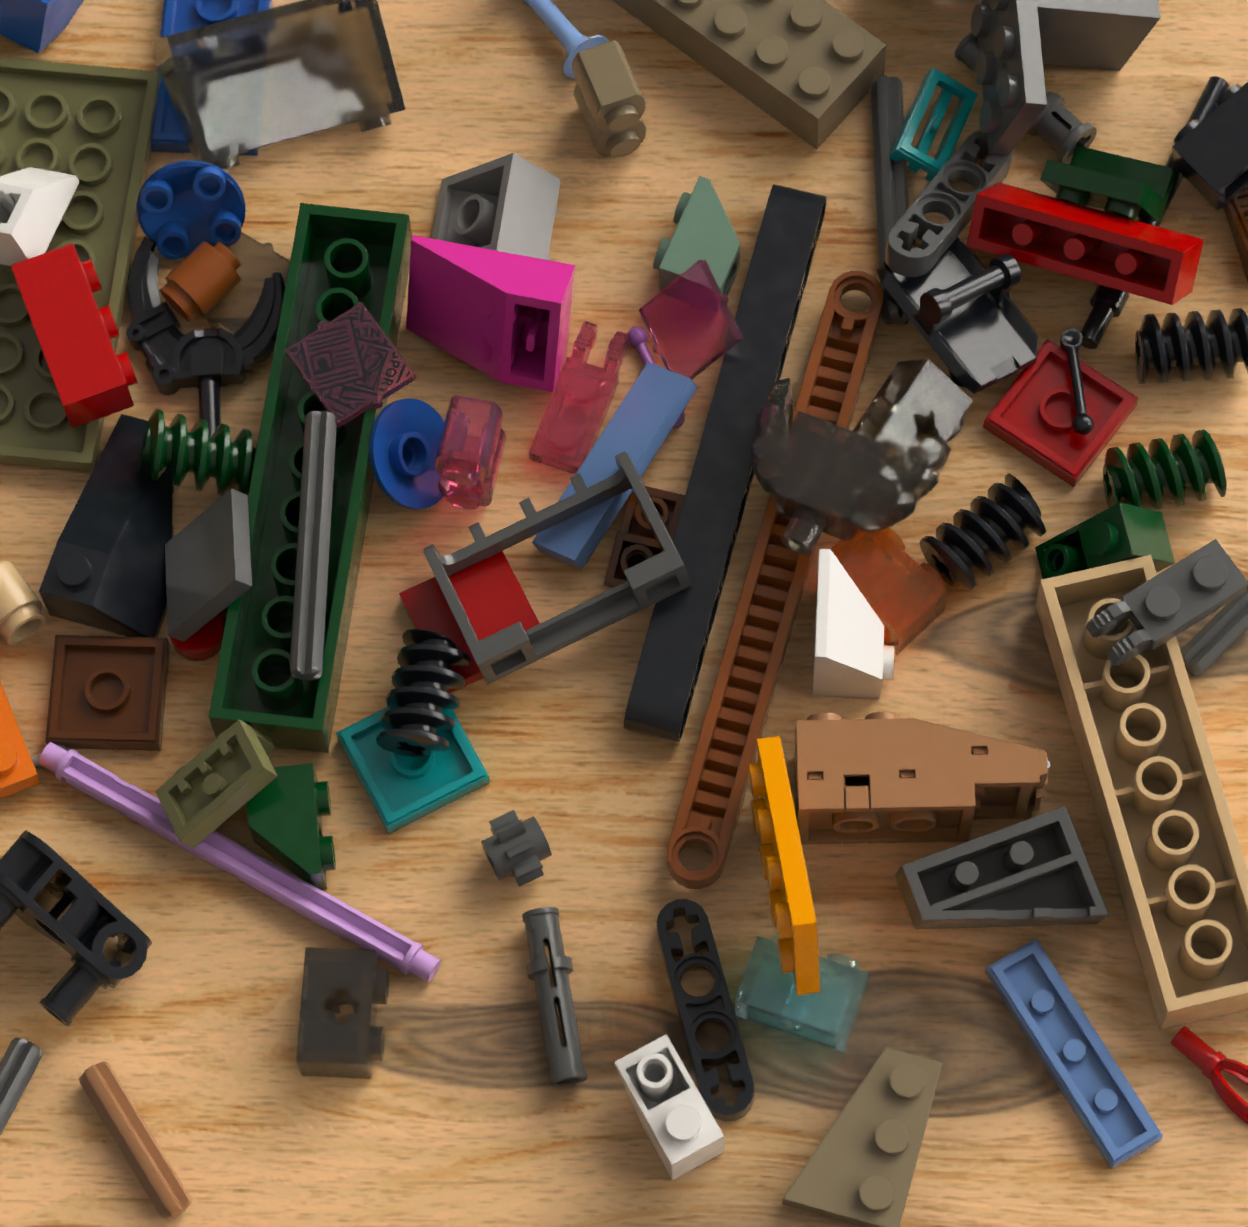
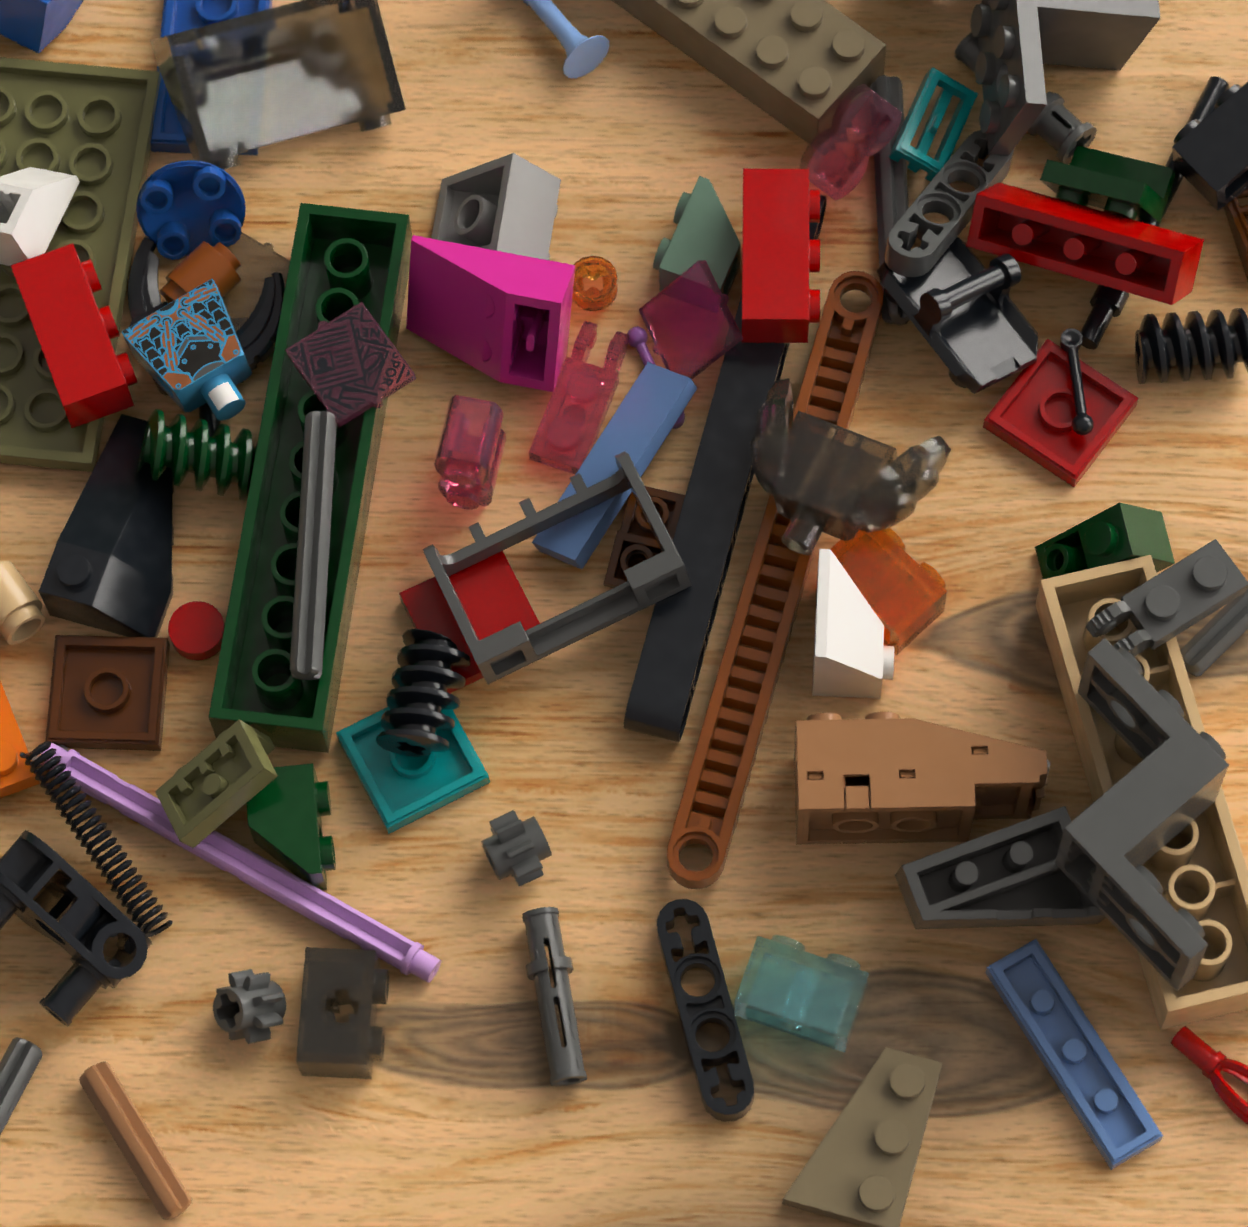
dark grey tile [165,488,252,642] -> none
blue dish [369,398,455,510] -> none
dark tan brick [572,40,646,158] -> none
white slope [614,1034,724,1181] -> none
light orange plate [748,736,821,996] -> none
clear smoke brick [841,359,973,490] -> none
black piece [920,473,1046,590] -> none
dark green piece [1103,429,1227,510] -> none
none -> black piece [20,741,173,937]
none -> torso [121,279,252,421]
none -> dark grey gear [213,969,286,1044]
none -> clear orange bush [572,256,618,312]
none -> red brick [742,168,820,343]
none -> clear pink brick [799,83,902,201]
none -> dark grey bracket [1055,638,1229,991]

